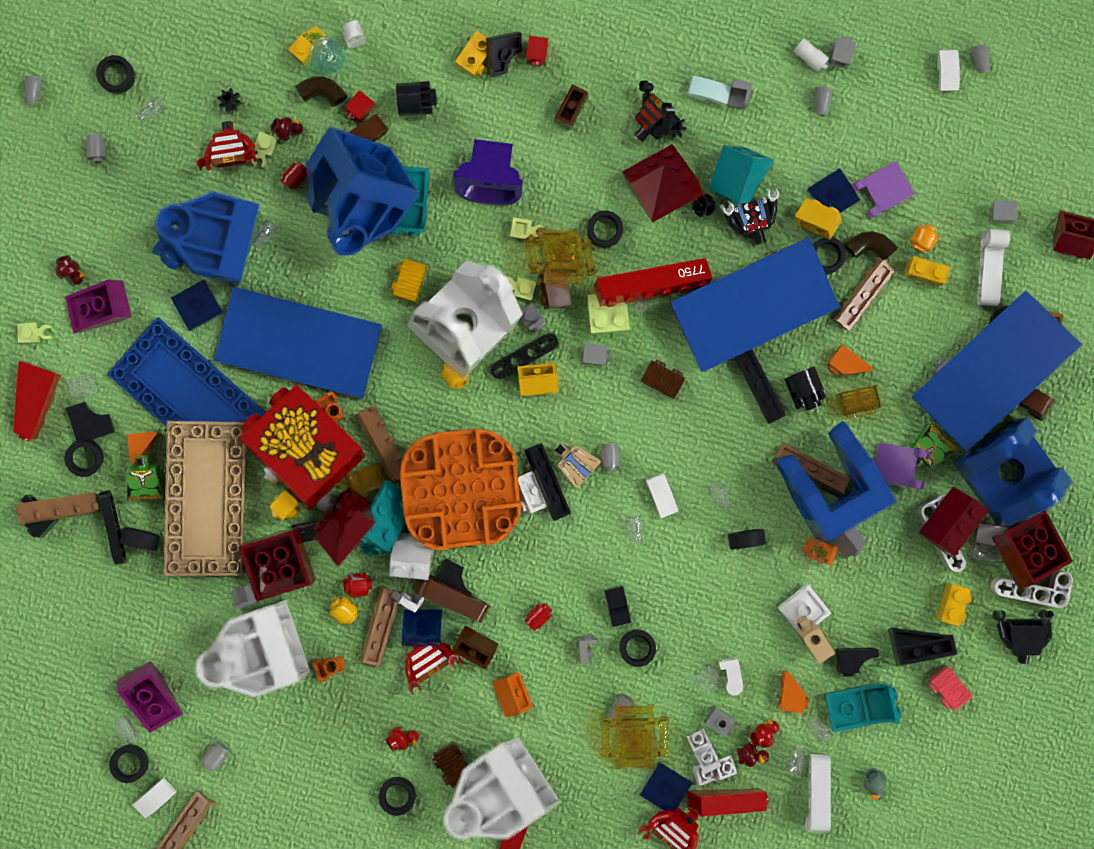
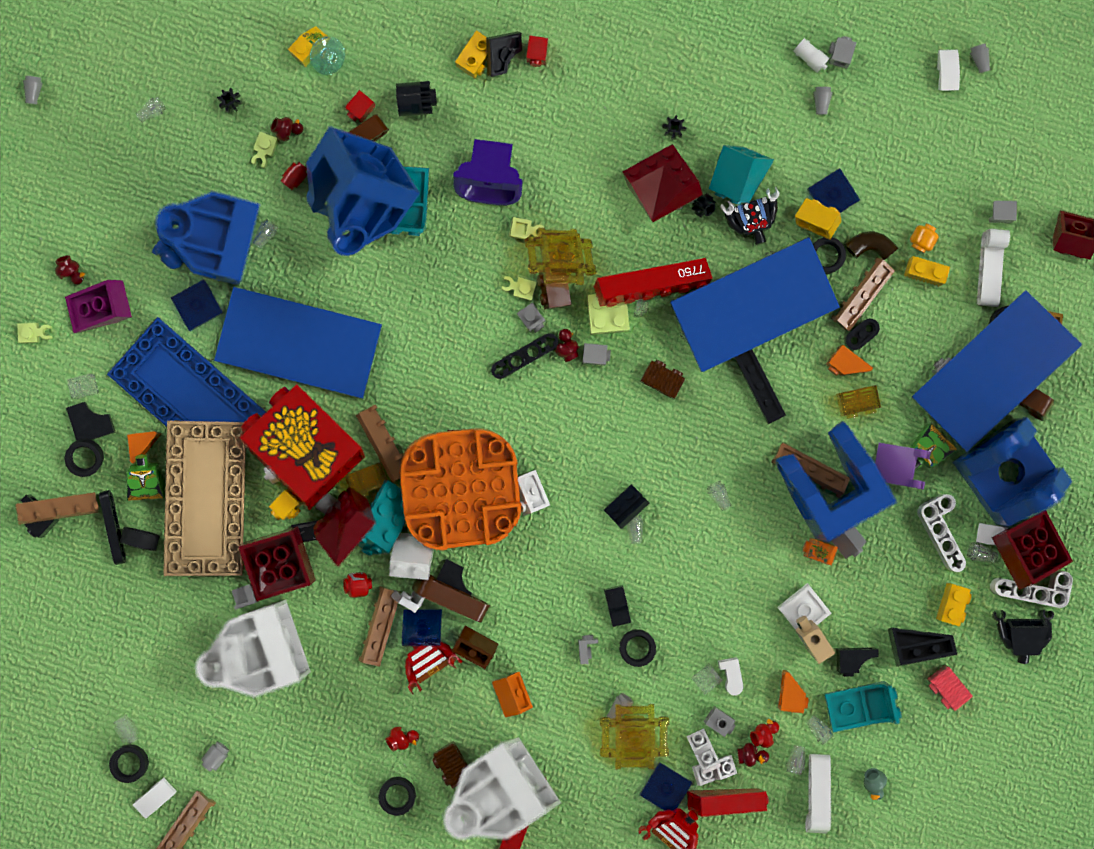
red slope [13,361,61,441] -> none
light grey brick [85,134,106,163] -> none
black tyre [96,55,135,94] -> none
magenta slope [117,661,183,733] -> none
torso [197,121,257,171] -> none
dark brown cylinder [295,76,347,107] -> none
orange plate [313,656,346,682] -> none
orange plate [315,391,345,423] -> none
yellow head [329,597,358,625] -> none
white leg [342,20,367,49] -> none
yellow brick [391,259,427,303] -> none
white brick [407,261,522,379] -> none
yellow head [441,363,469,389] -> none
yellow brick [518,362,559,396] -> none
black tile [524,443,571,521] -> none
red brick [524,602,552,631] -> none
reddish brown brick [554,84,588,130] -> none
tan torso [554,443,601,489] -> none
black tyre [587,210,623,248] -> none
light grey brick [601,443,620,471] -> none
black torso [634,80,680,142] -> none
white slope [646,473,678,518] -> none
light aqua slope [687,76,731,106] -> none
light grey panel [727,79,753,110] -> none
black tyre [728,529,766,549] -> none
black gear [784,366,827,411] -> none
medium lavender flag [851,161,915,219] -> none
dark red slope [918,487,989,557] -> none
none -> dark red animal [556,329,579,362]
none -> black plate [604,484,650,529]
none -> black plate [845,319,880,350]

